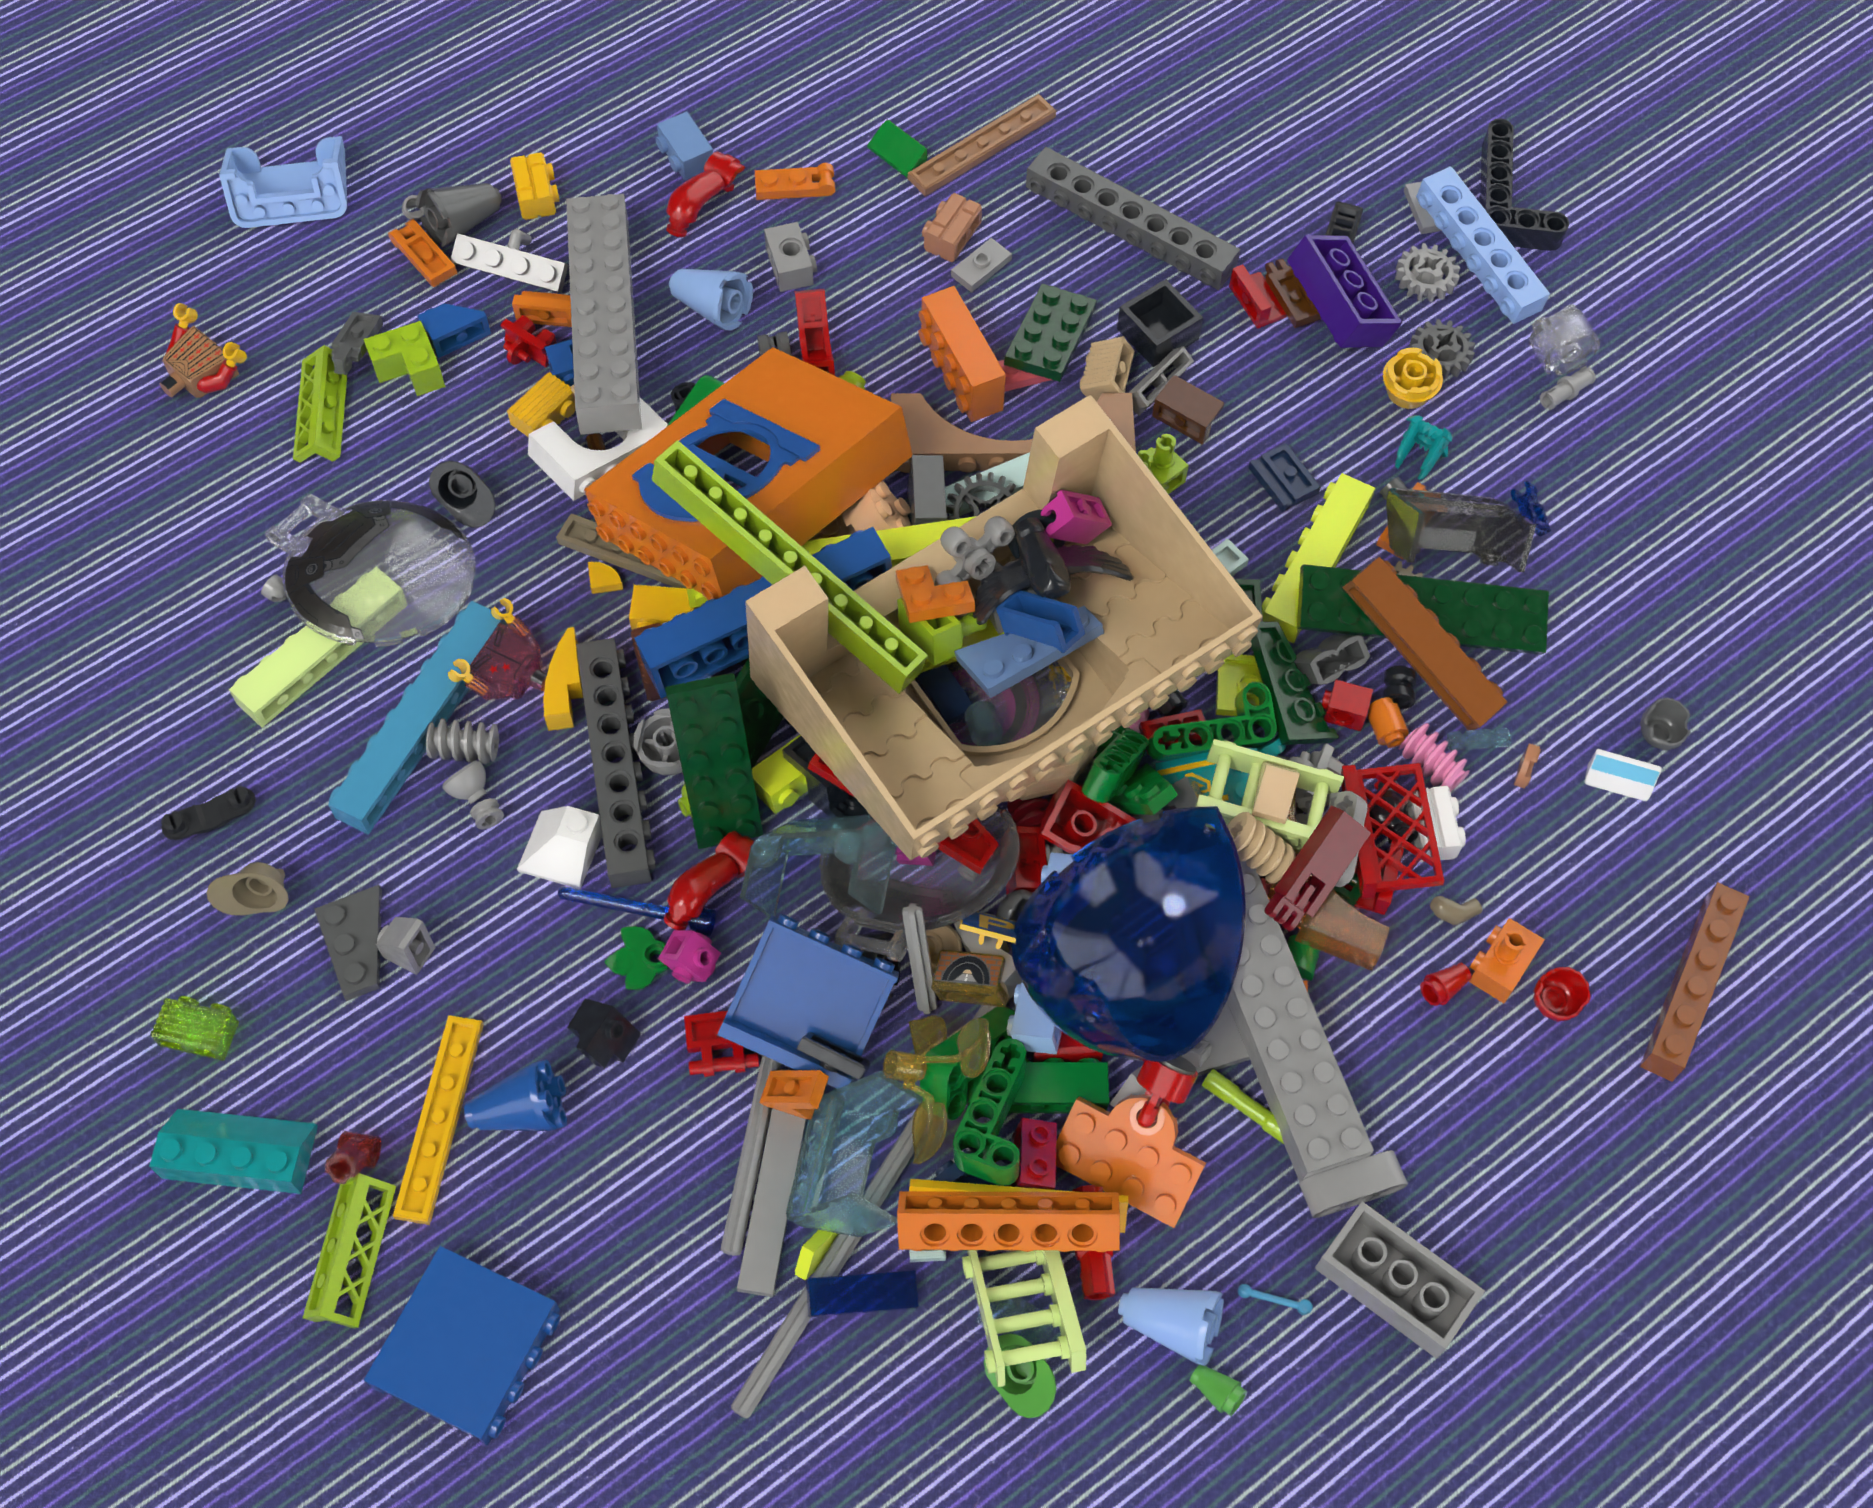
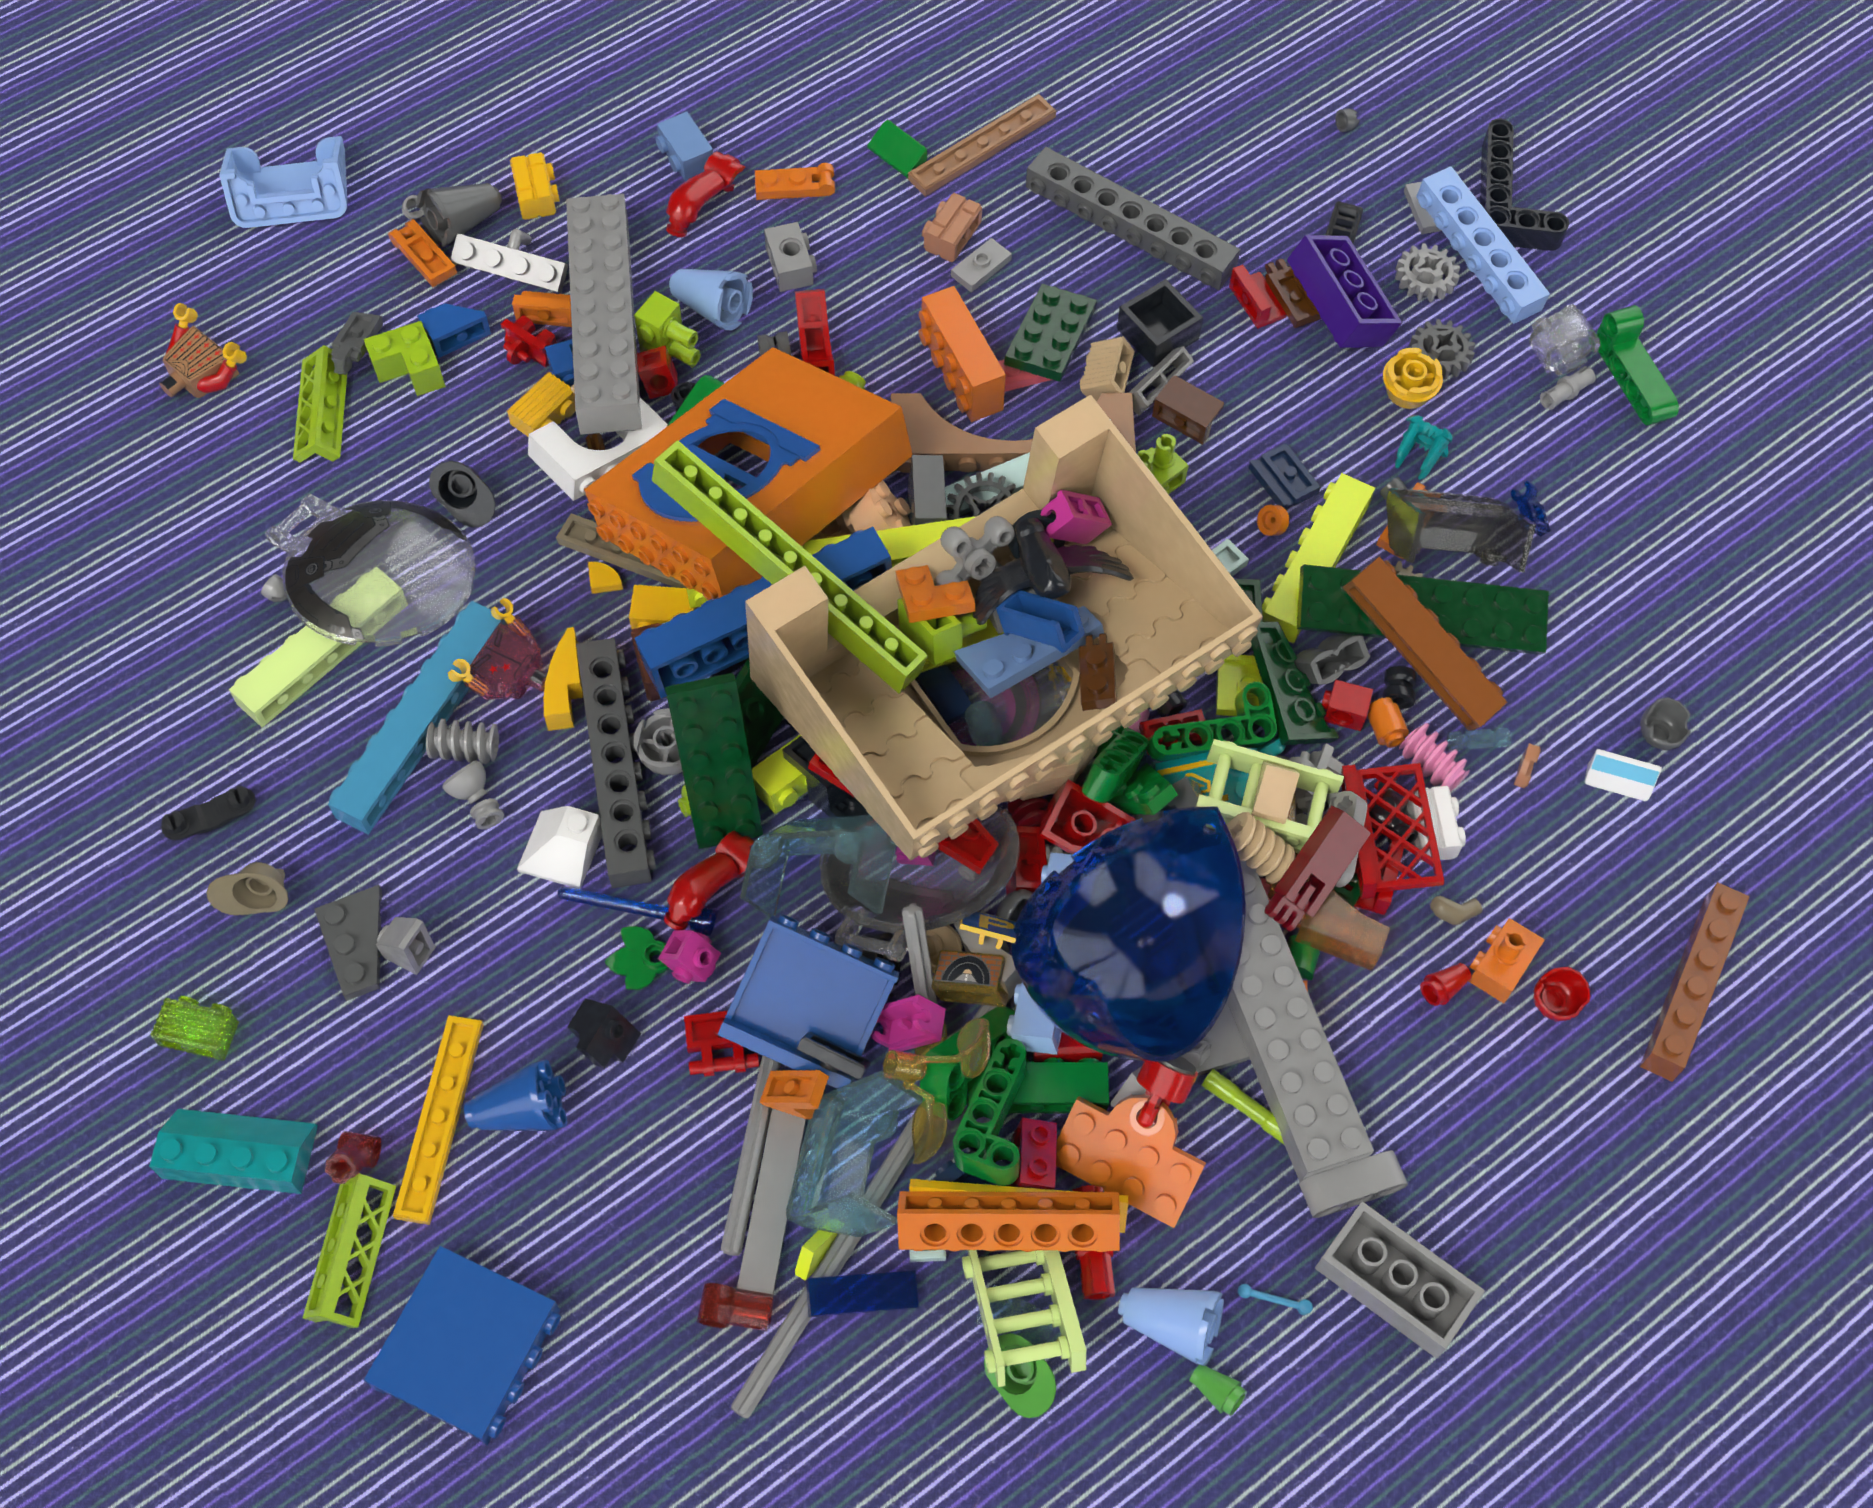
none -> lime brick [634,291,701,368]
none -> red brick [637,345,678,399]
none -> clear red piece [697,1283,774,1331]
none -> dark pink hinge [870,994,946,1054]
none -> reddish brown hinge [1079,633,1117,711]
none -> orange tile [1257,505,1289,536]
none -> dark grey hinge [1335,108,1360,132]
none -> green beam [1595,305,1679,426]

